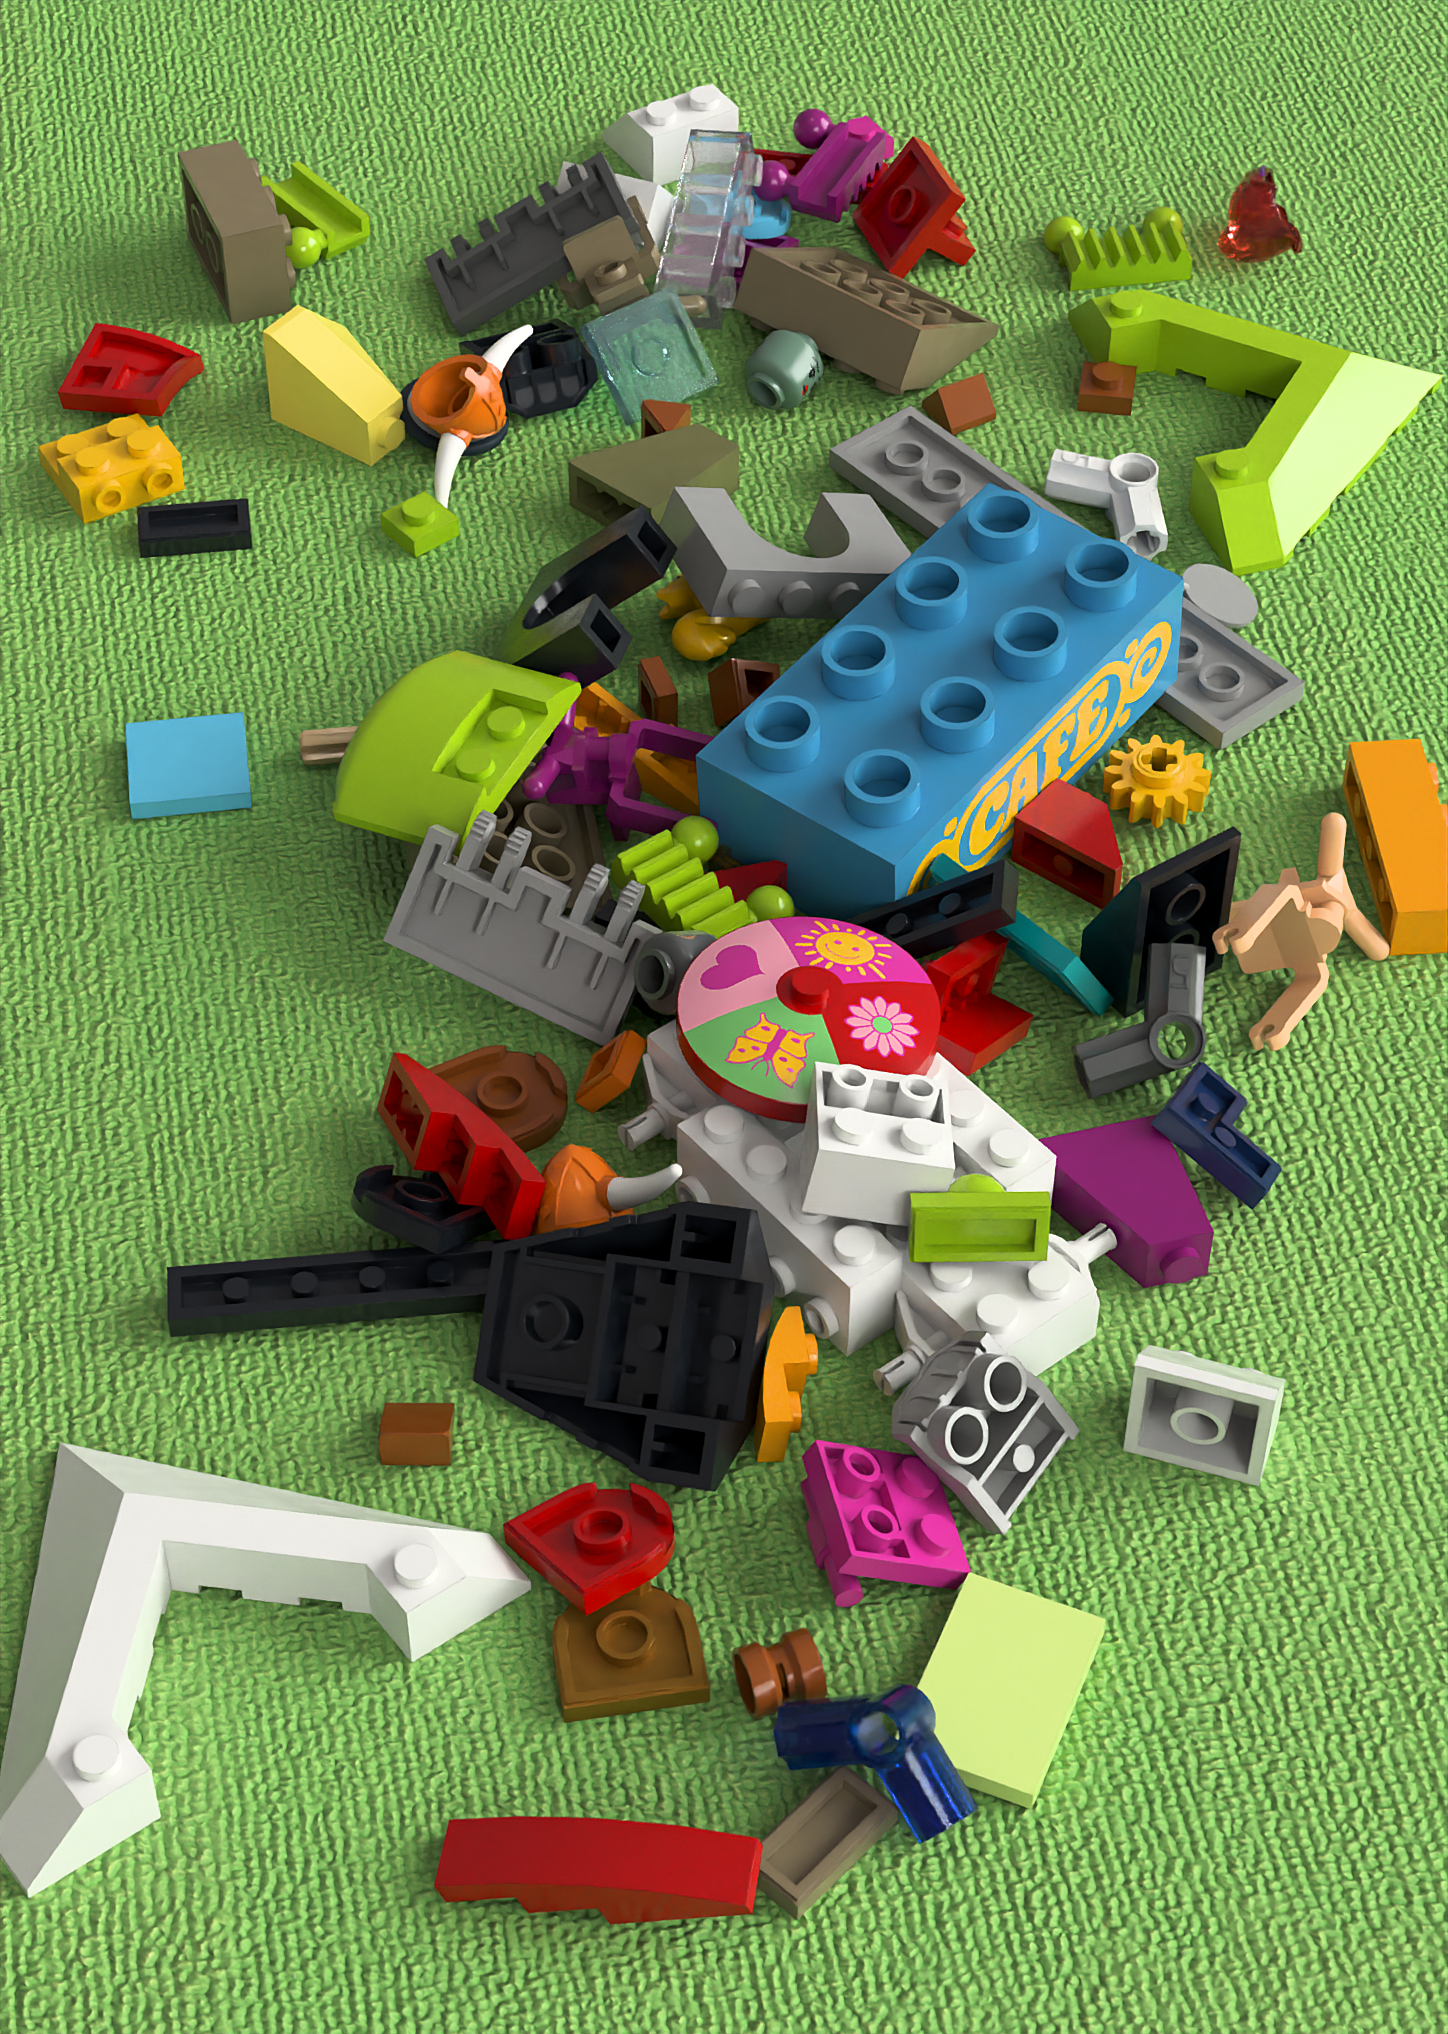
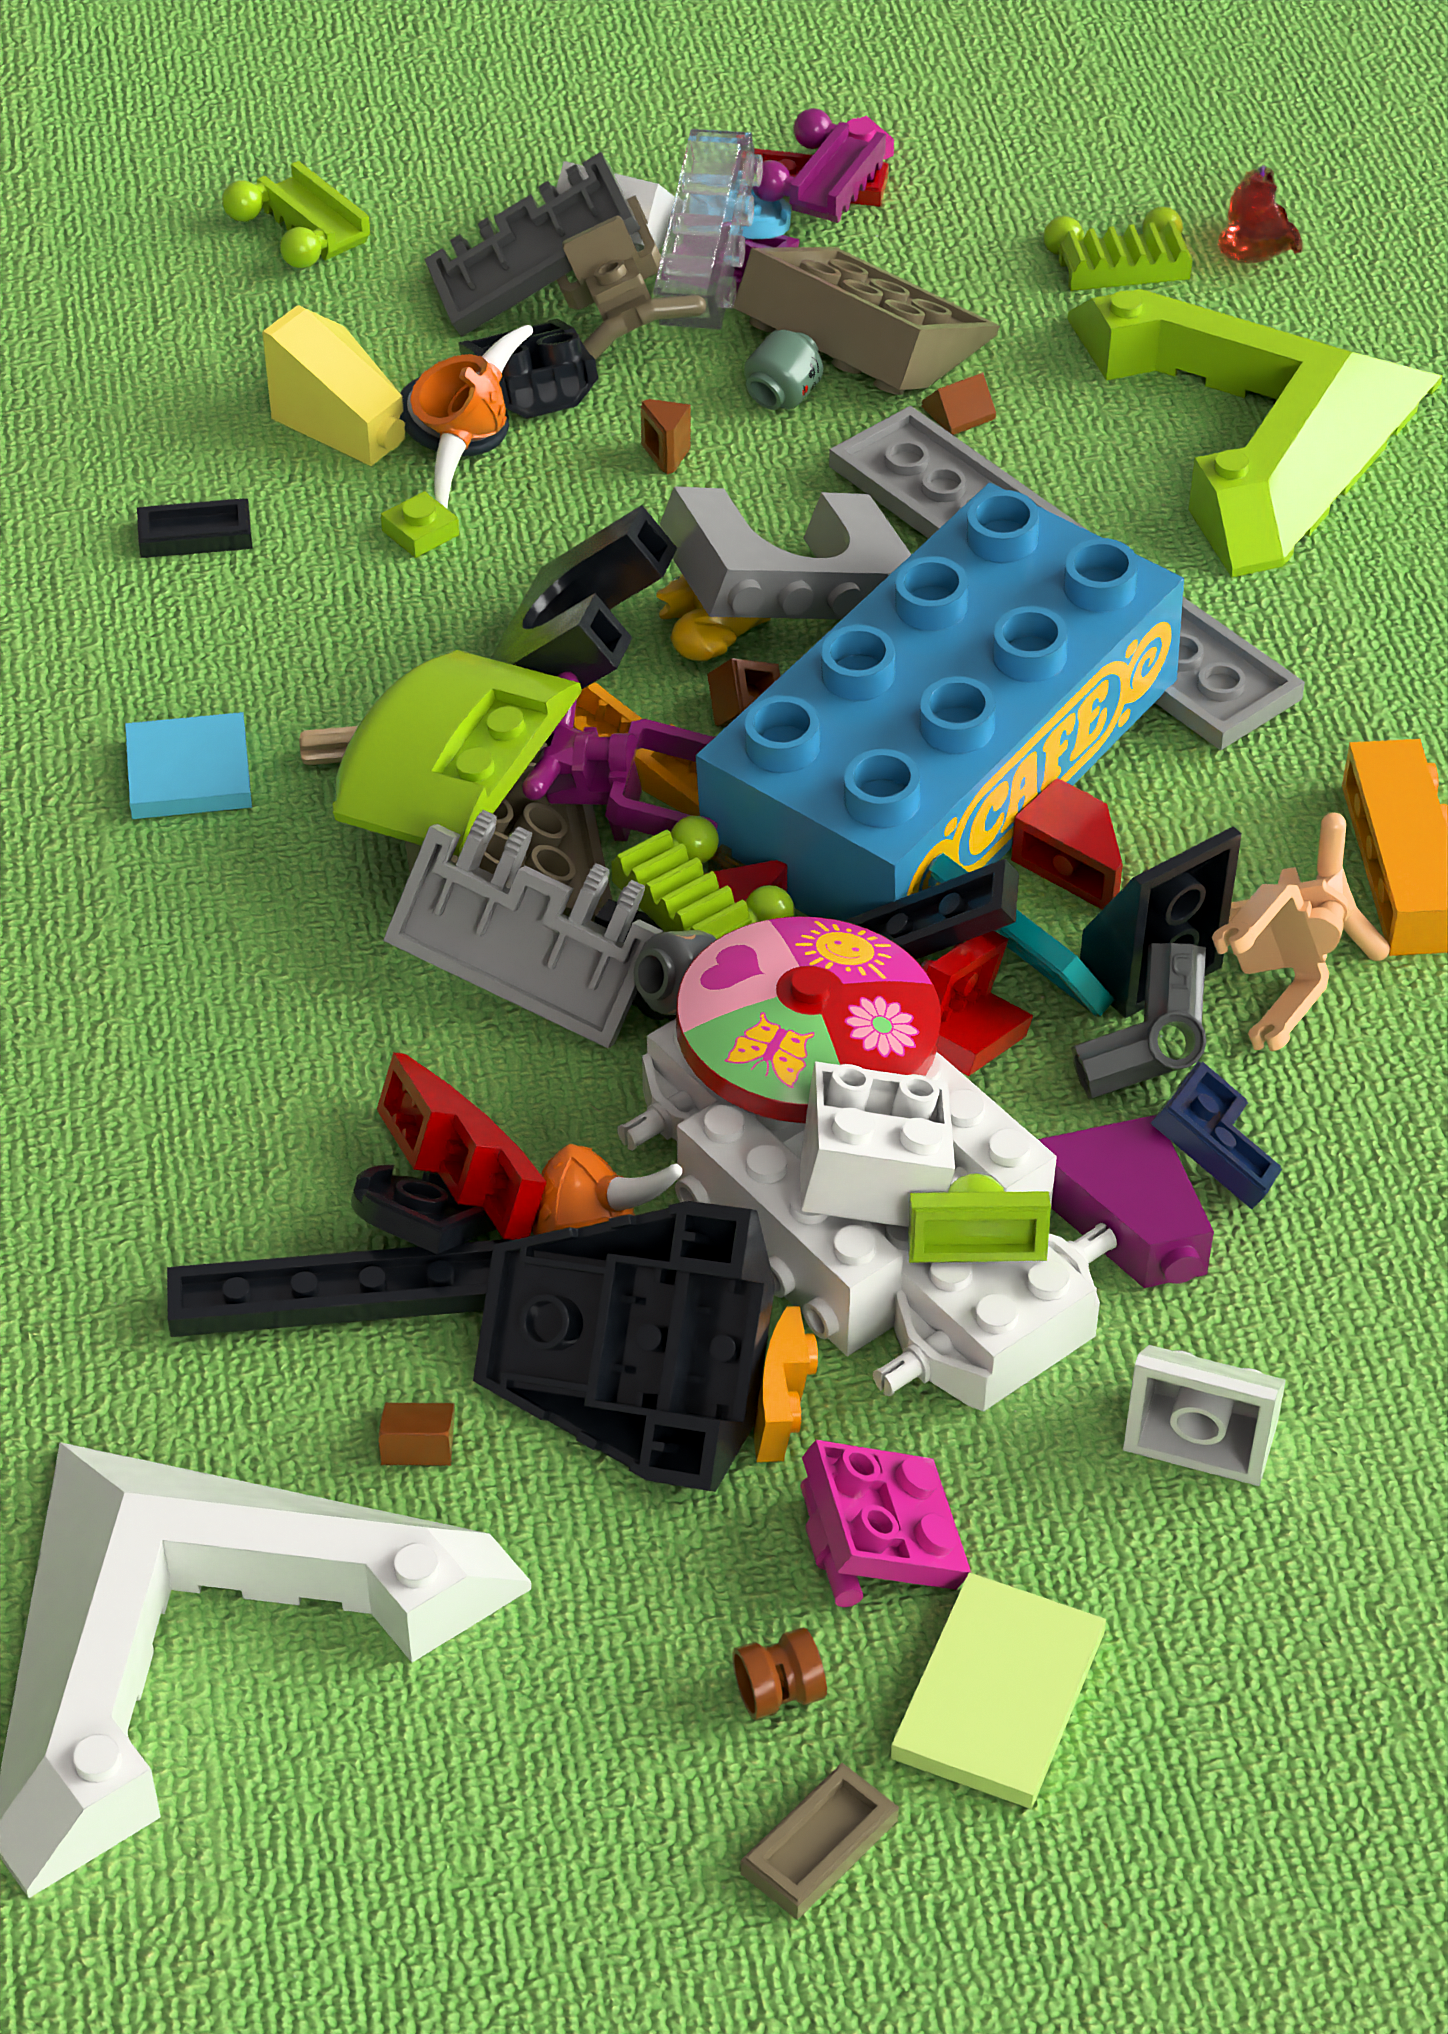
yellow plate [38,413,185,524] -> none
red plate [58,323,204,417] -> none
dark tan brick [178,140,297,324] -> none
dark orange tile [428,1045,568,1153] -> none
red slope [434,1816,763,1924] -> none
red tile [503,1482,676,1616] -> none
pearl gold tile [552,1580,710,1723] -> none
olive slope [568,423,739,527] -> none
orange tile [575,1029,647,1114] -> none
clear light blue tile [579,285,720,426] -> none
white slope [602,84,739,186] -> none
dark orange tile [638,656,678,727] -> none
clear blue piece [773,1684,979,1844] -> none
red bracket [851,136,976,279] -> none
light grey slope [891,1330,1080,1535] -> none
white piece [1045,449,1168,561] -> none
dark orange plate [1077,361,1137,416] -> none
yellow gear [1102,735,1211,828] -> none
light grey piece [1182,563,1258,628] -> none

